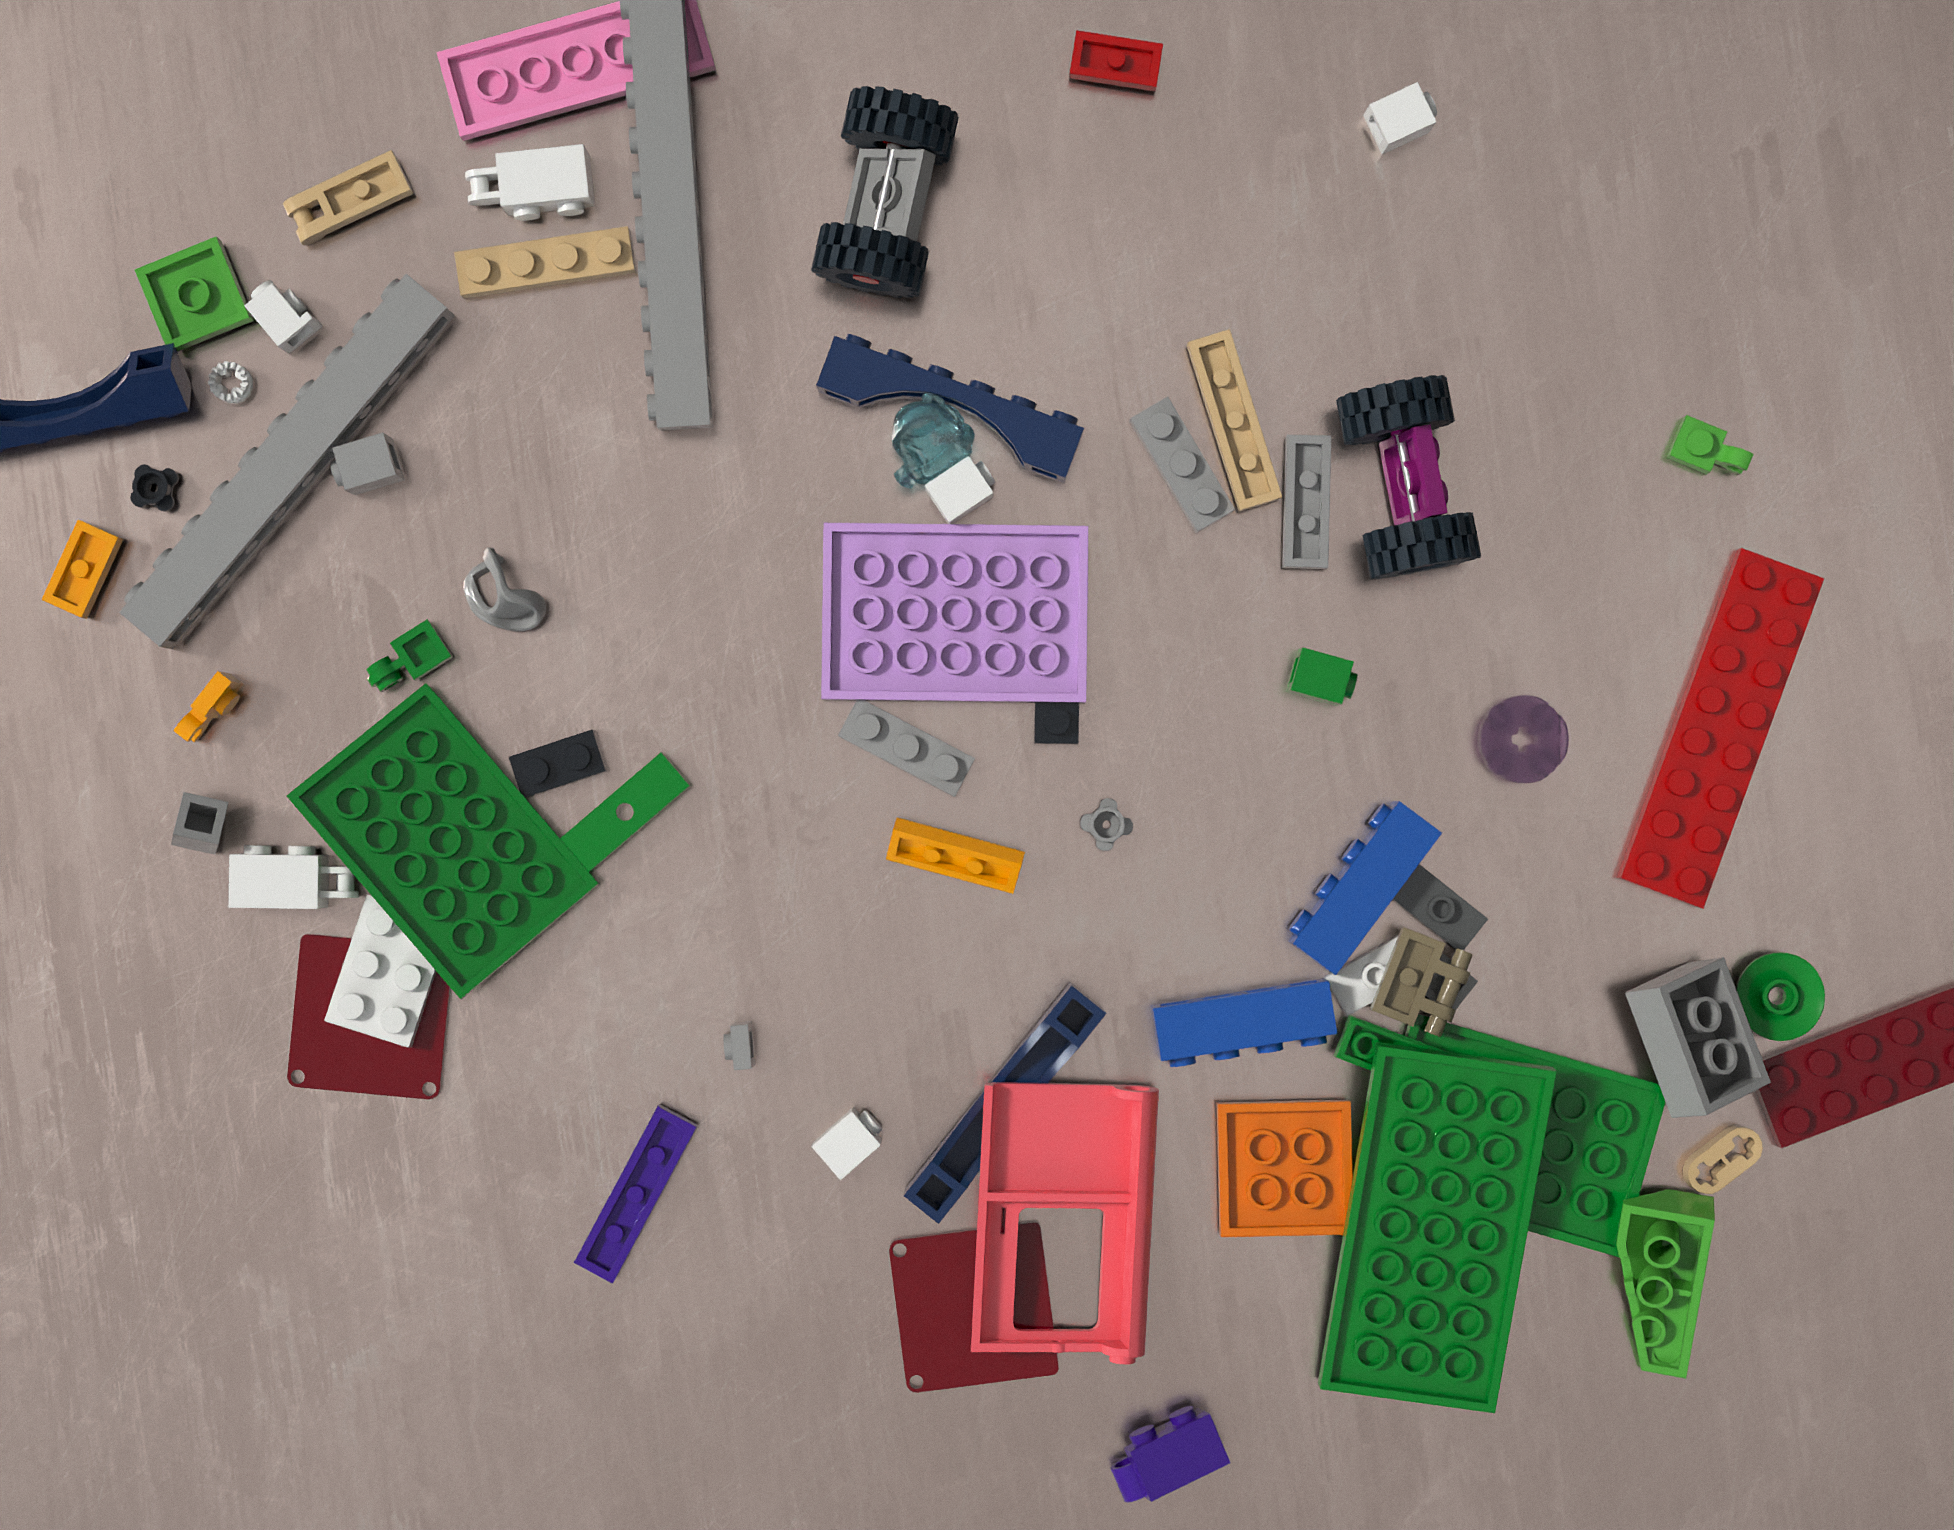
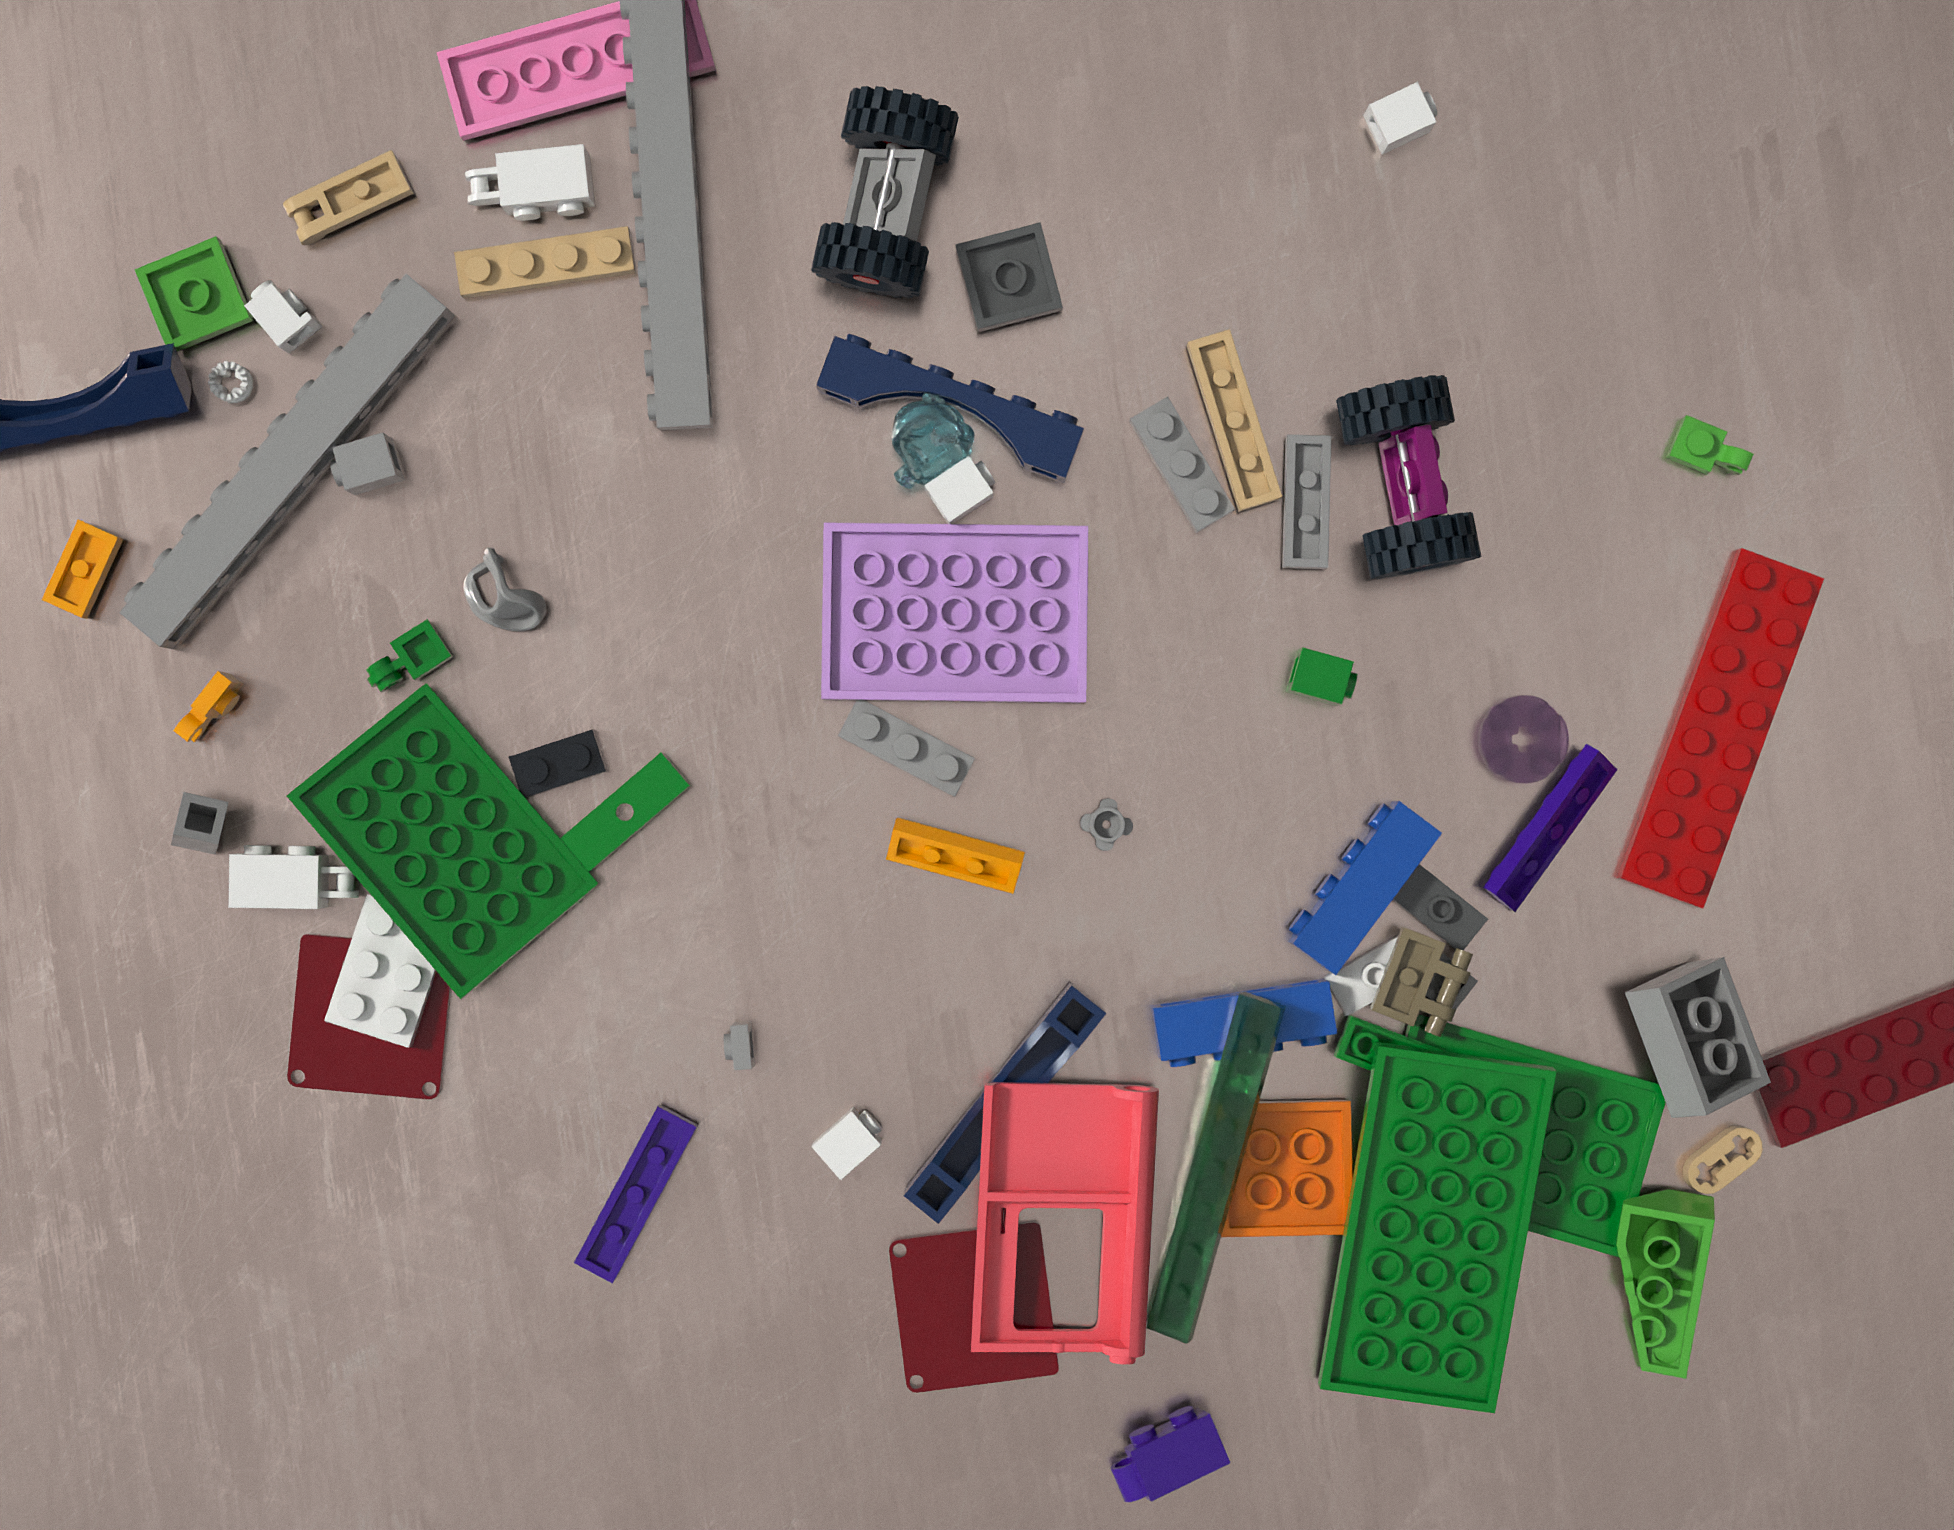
black plate [130,464,179,512] -> none
black plate [1034,702,1079,744] -> none
red plate [1069,30,1163,91] -> none
green dish [1736,952,1825,1041] -> none
none -> dark grey plate [955,222,1063,332]
none -> clear green plate [1146,992,1286,1344]
none -> dark purple plate [1483,744,1618,912]

